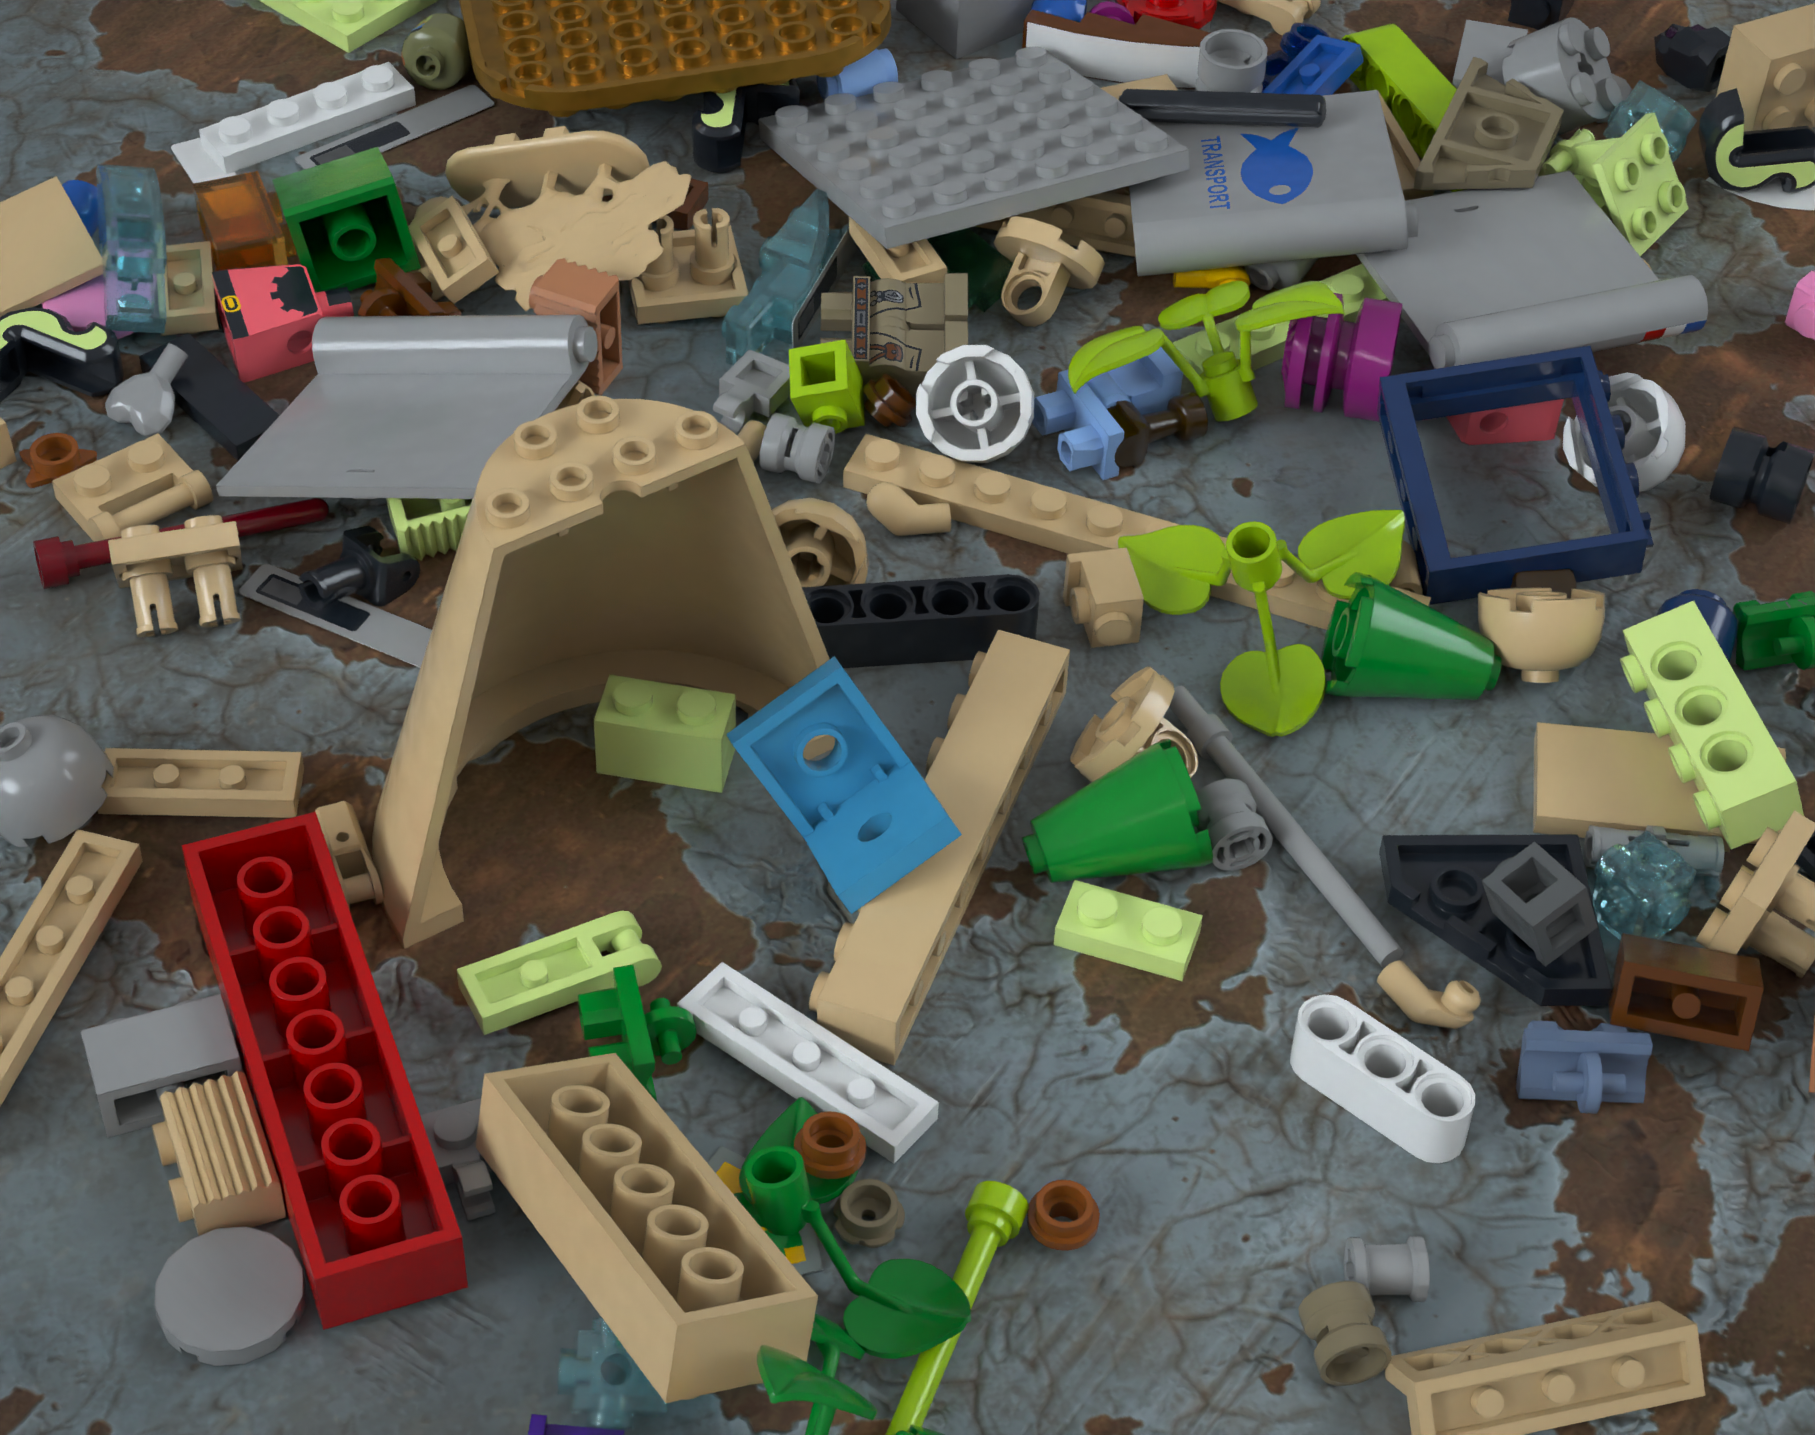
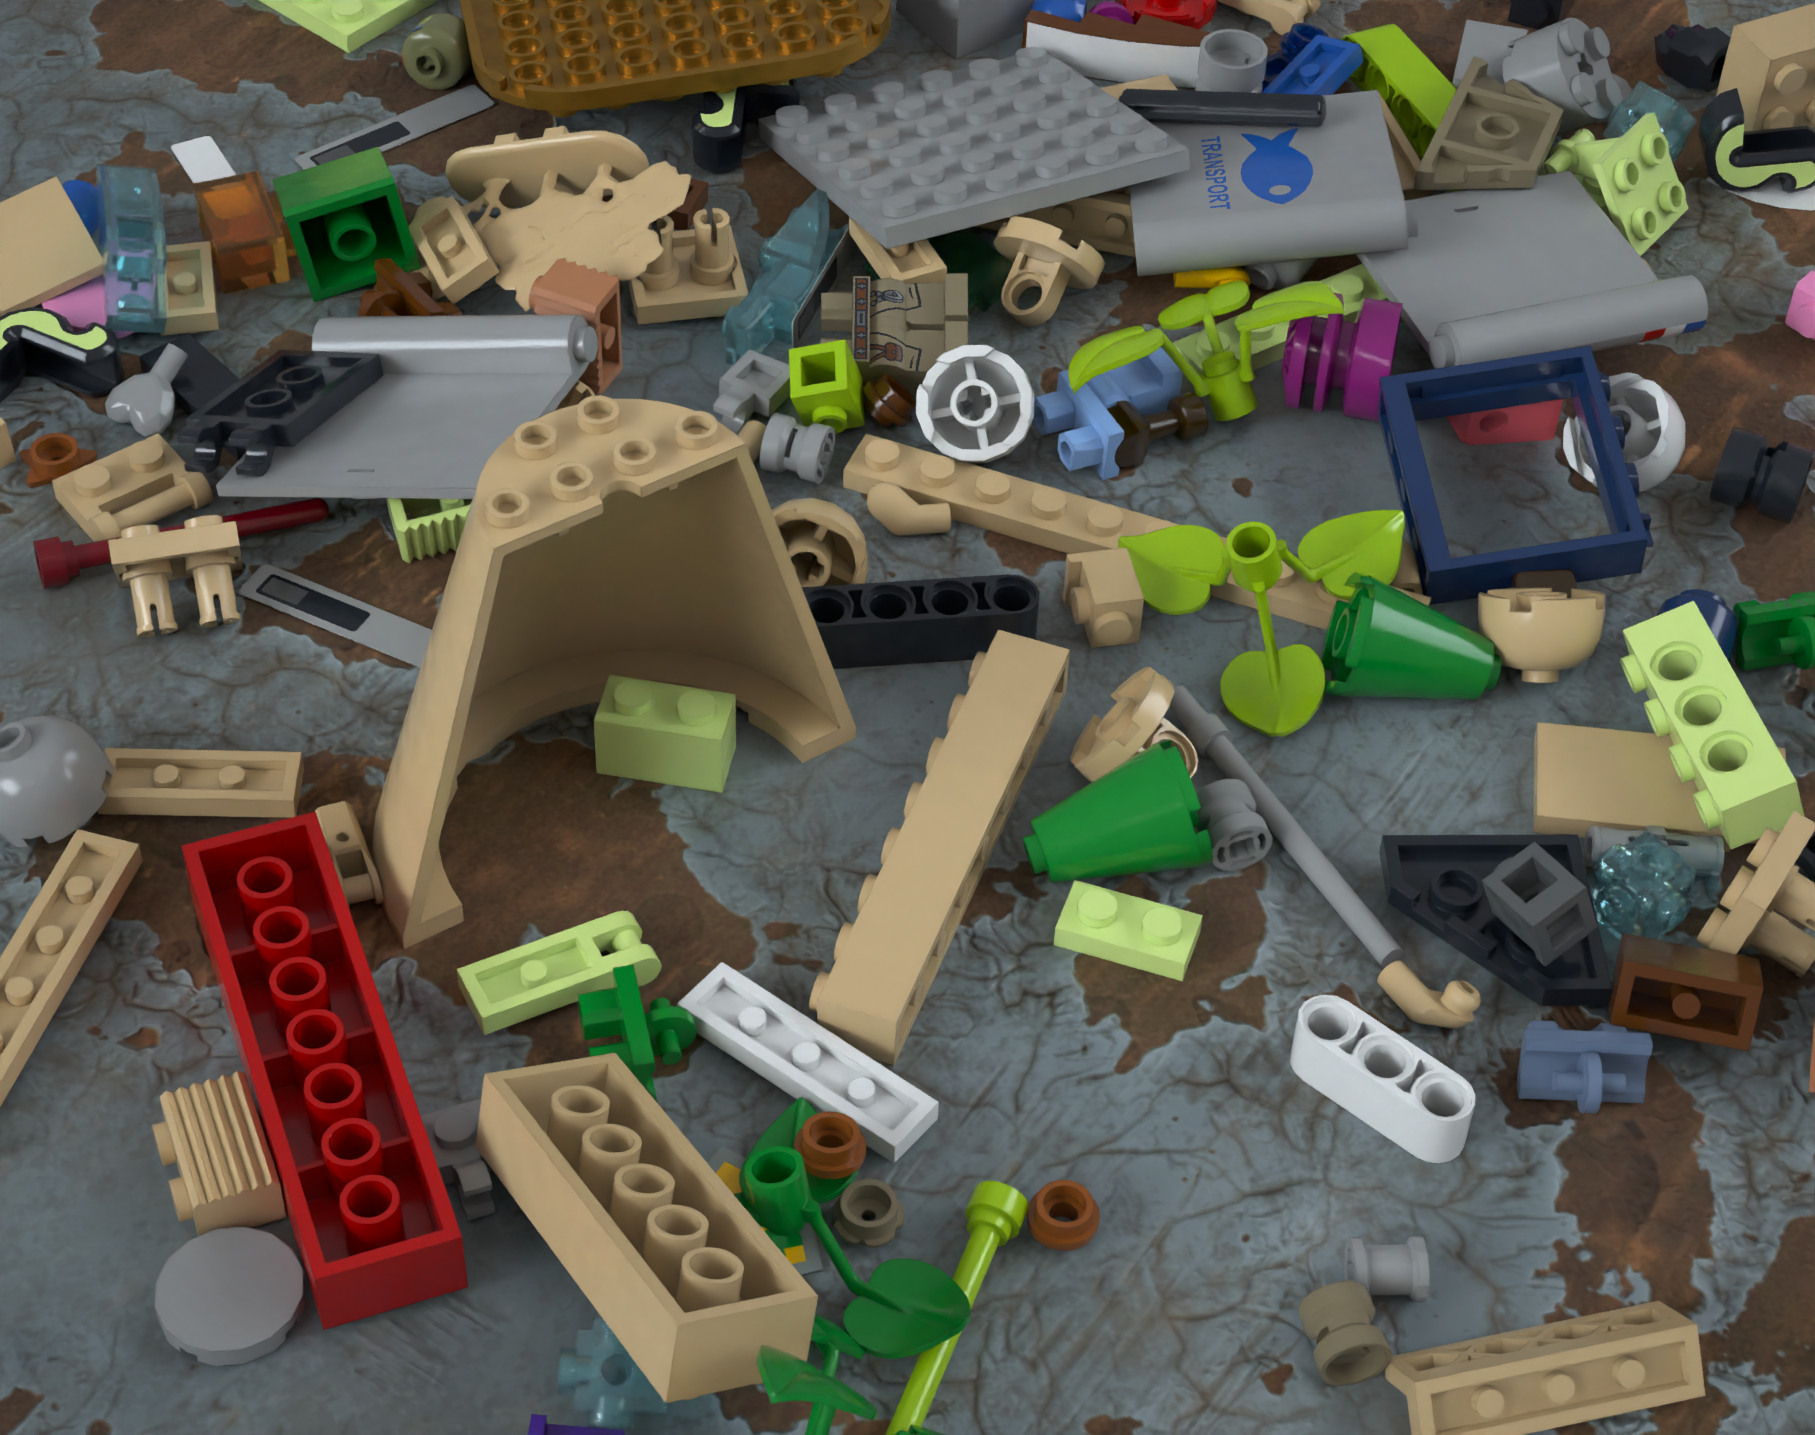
light grey brick [80,994,242,1138] -> none
white plate [199,62,416,174] -> none
coral torso [212,264,354,383] -> none
black piece [299,526,421,610] -> none
dark azure bracket [726,656,962,914] -> none
light blue brick [816,48,898,100] -> none
none -> black tile [177,350,384,476]

